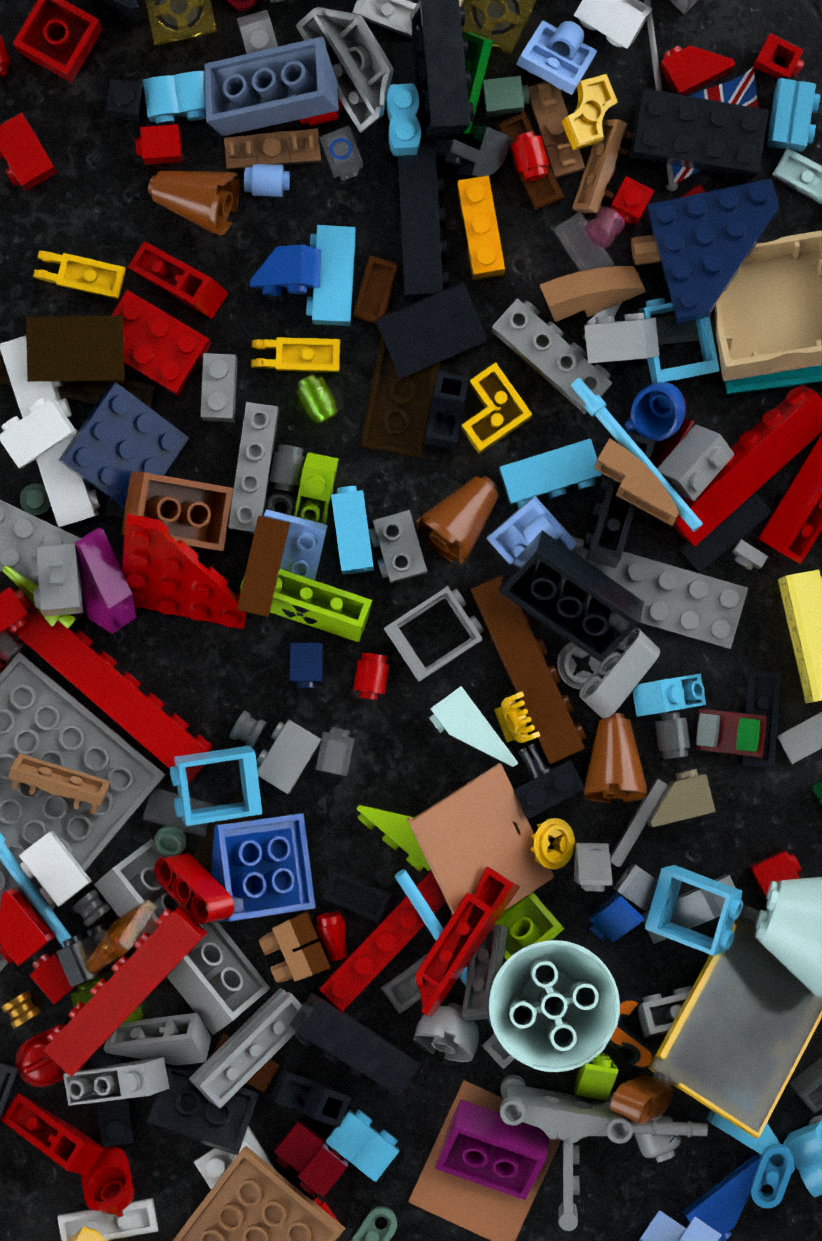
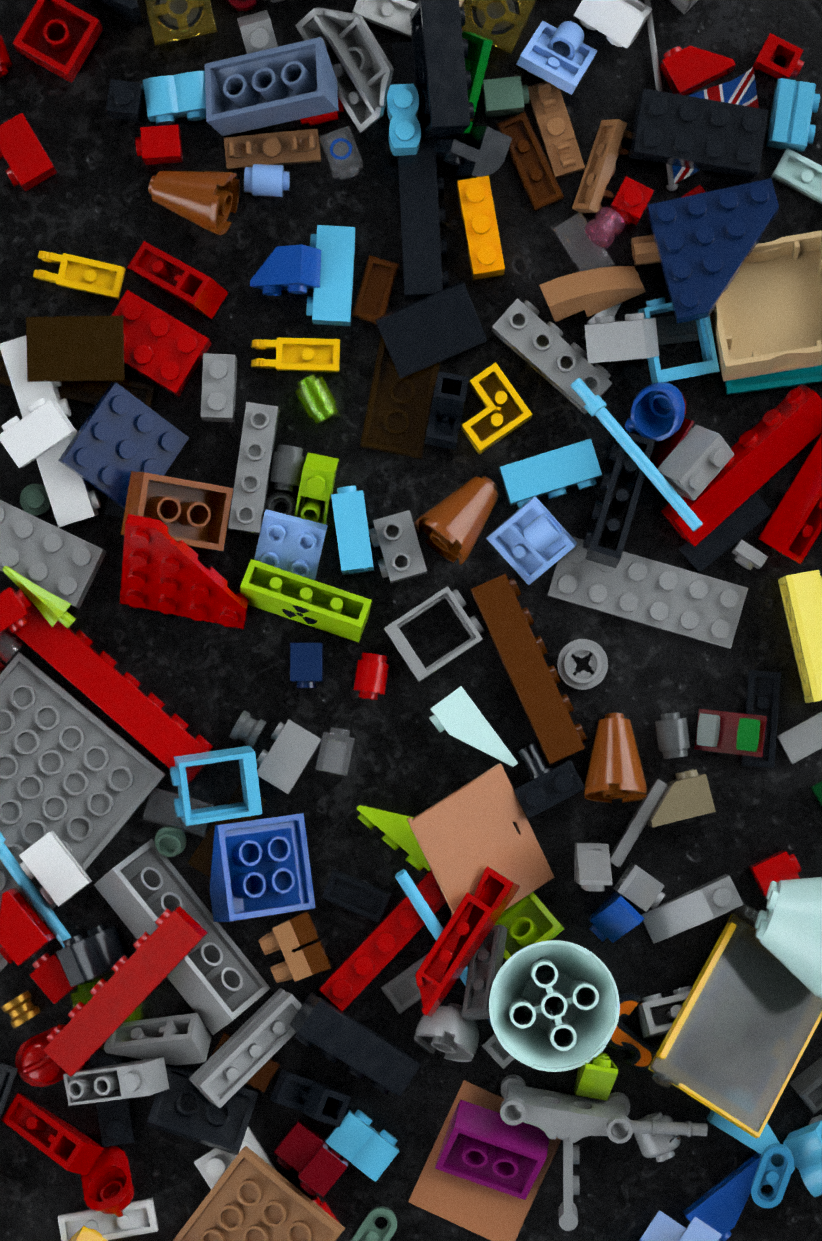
medium nougat plate [8,753,111,814] -> none
light grey brick [31,543,83,616] -> none
dark grey wheel [71,888,112,928] -> none
magenta slope [75,528,136,634] -> none
clear orange plate [86,900,157,973] -> none
red beam [154,853,234,924] -> none
reddish brown tile [237,516,290,617] -> none
red cone [314,911,347,961] -> none
yellow piece [494,691,540,743] -> none
black brick [499,530,644,663] -> none
red brick [511,132,550,182] -> none
yellow gear [530,818,575,869] -> none
yellow tile [561,74,618,150] -> none
light grey beam [579,627,660,718] -> none
medium nougat slope [594,438,679,526] -> none
dark orange beam [610,1075,674,1124] -> none
medium azure slope [632,674,706,717] -> none
medium azure window [645,865,743,956] -> none

